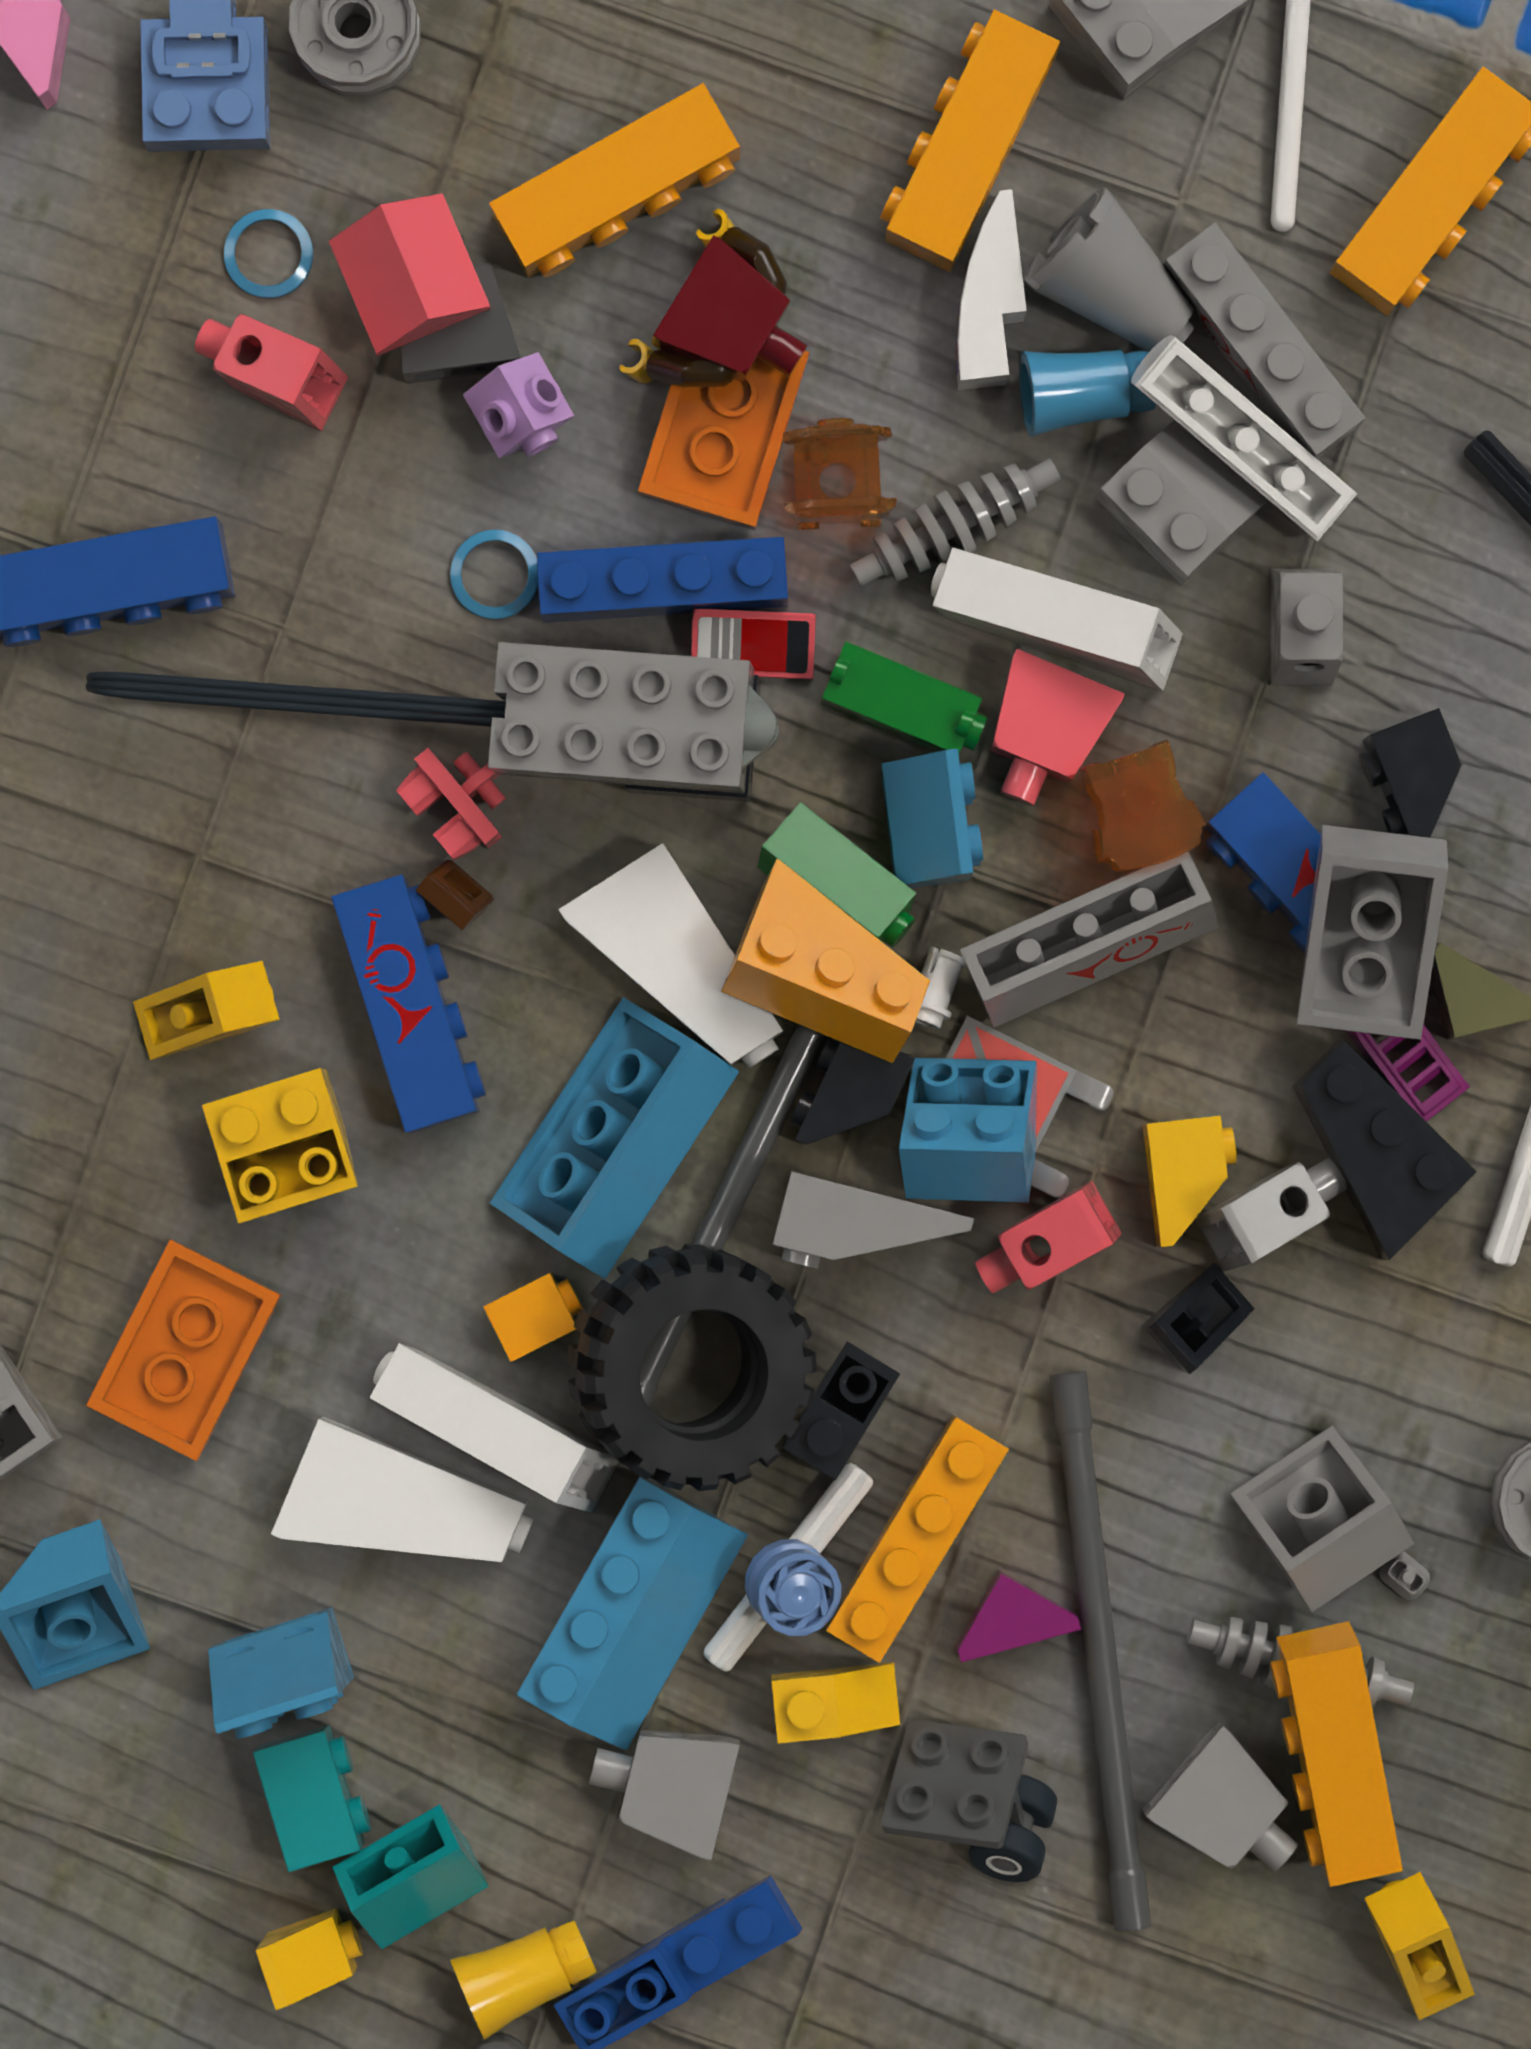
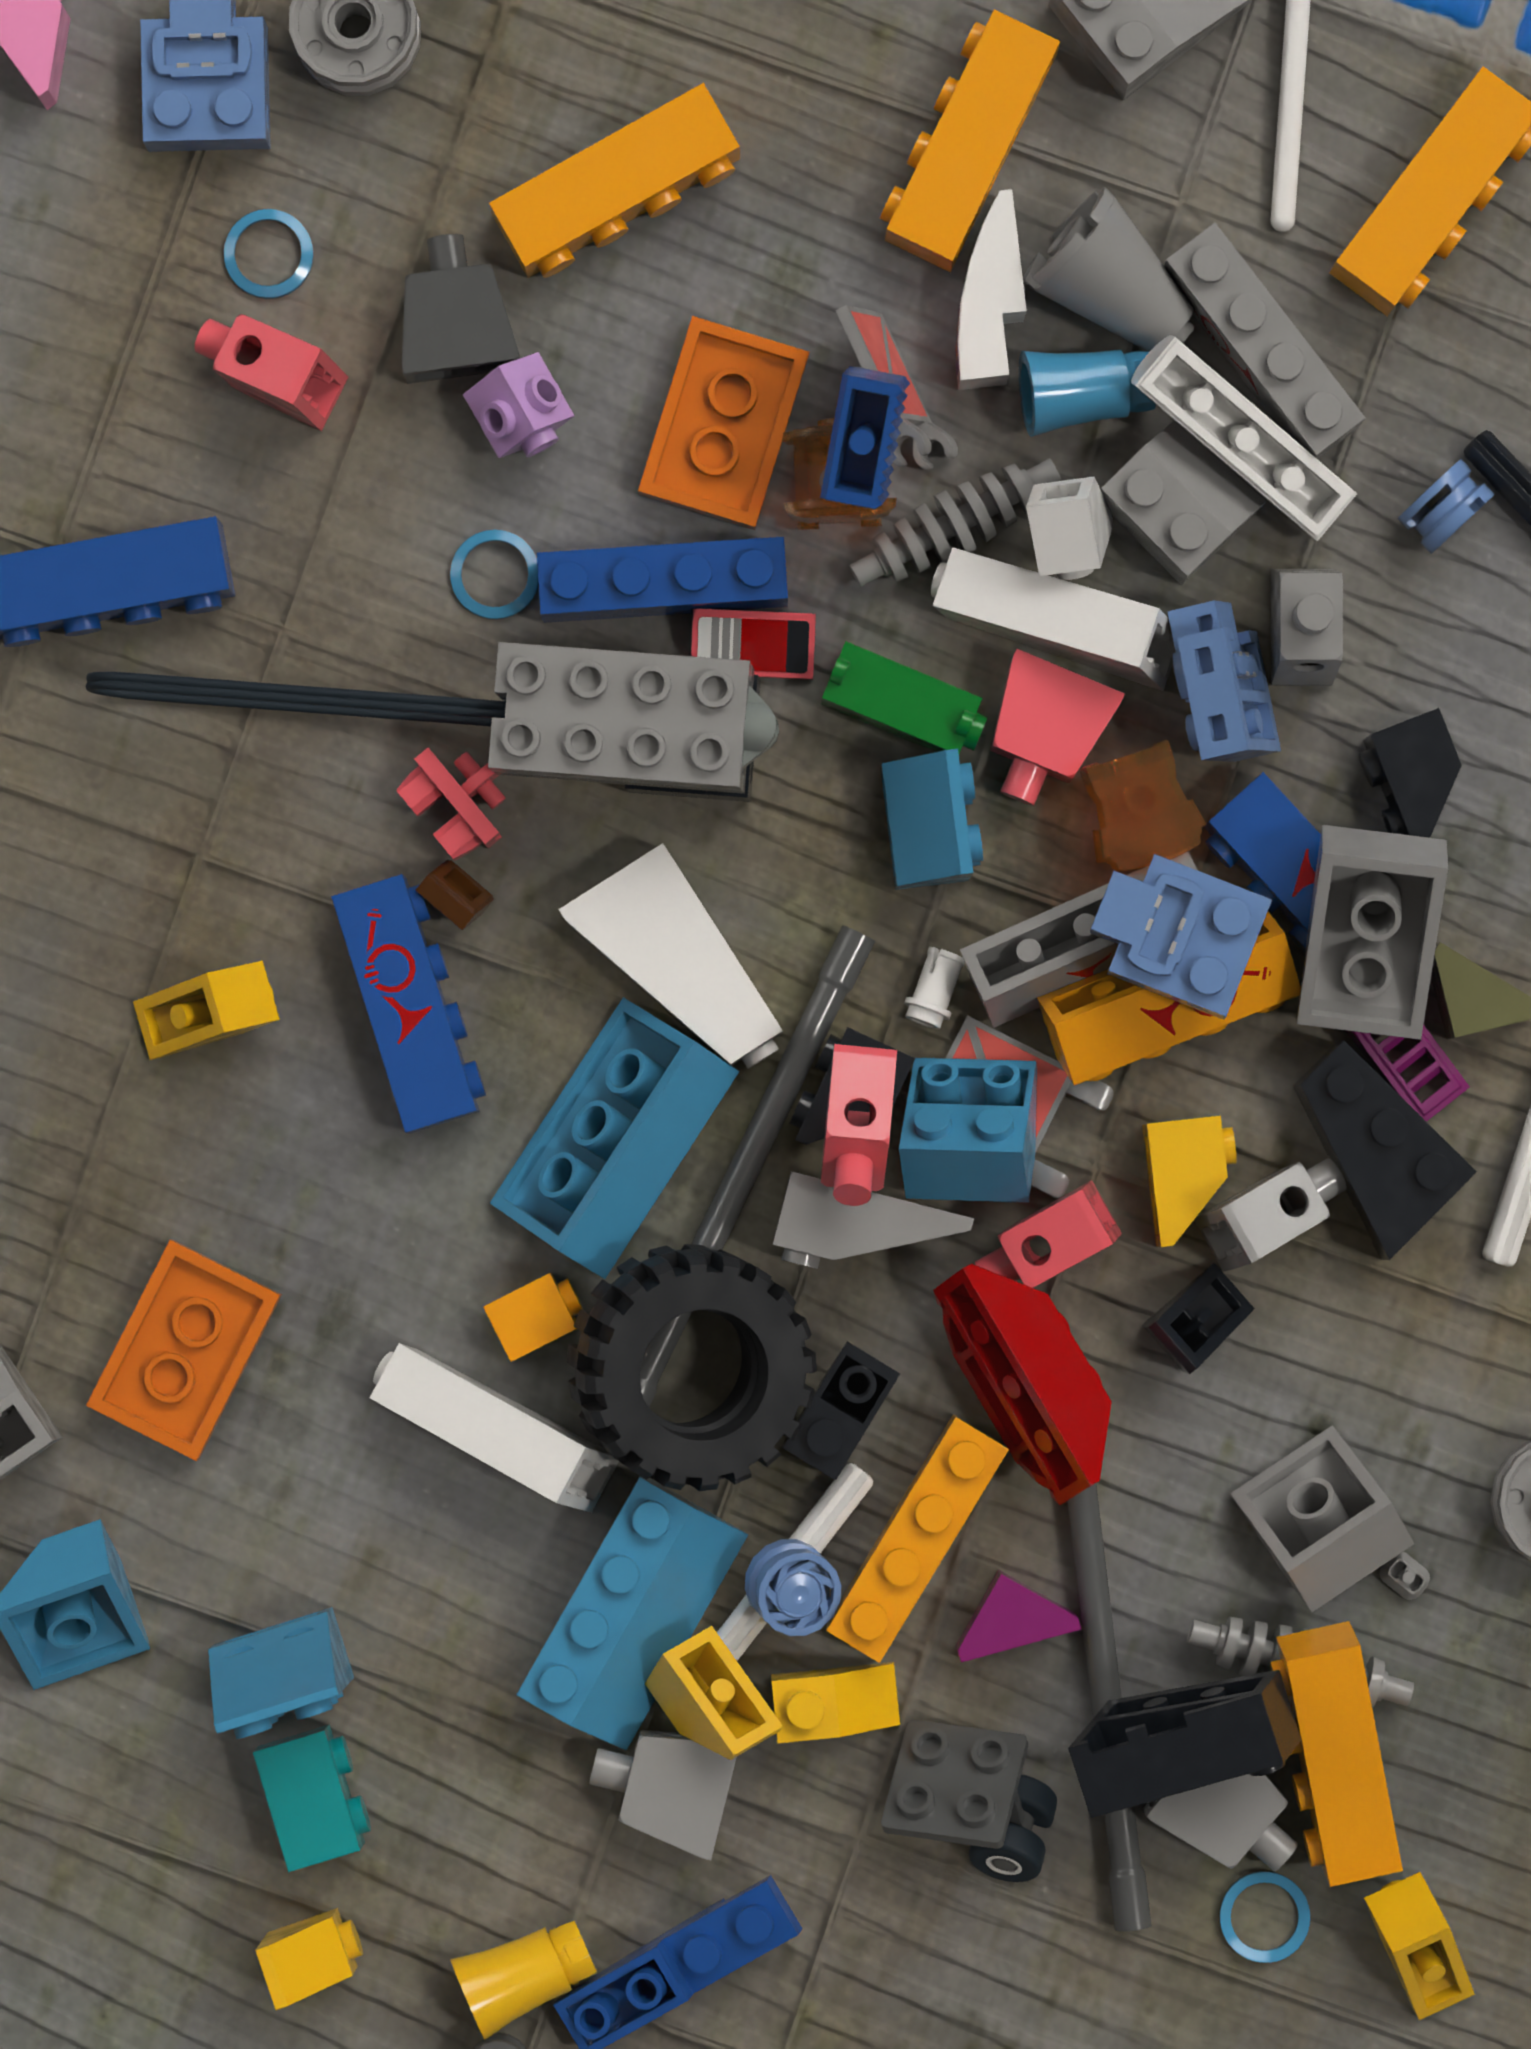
yellow slope [202,1068,358,1224] -> none
white slope [271,1417,534,1562] -> none
coral slope [329,193,491,356] -> none
teal brick [332,1804,489,1950] -> none
dark red torso [619,209,808,388] -> none
light orange wedge [721,858,930,1063] -> none
brick [757,802,917,948] -> none
none -> yellow slope [645,1626,783,1760]
none -> blue brick [820,366,910,509]
none -> coral torso [821,1044,897,1206]
none -> light grey flag [835,305,958,470]
none -> red wedge [933,1263,1112,1505]
none -> white slope [1026,476,1114,580]
none -> light orange brick [1037,911,1301,1086]
none -> black wedge [1068,1670,1301,1818]
none -> medium blue piece [1090,854,1272,1020]
none -> medium blue piece [1167,600,1281,762]
none -> dark azure piece [1219,1871,1310,1963]
none -> medium blue wheel [1397,459,1495,554]

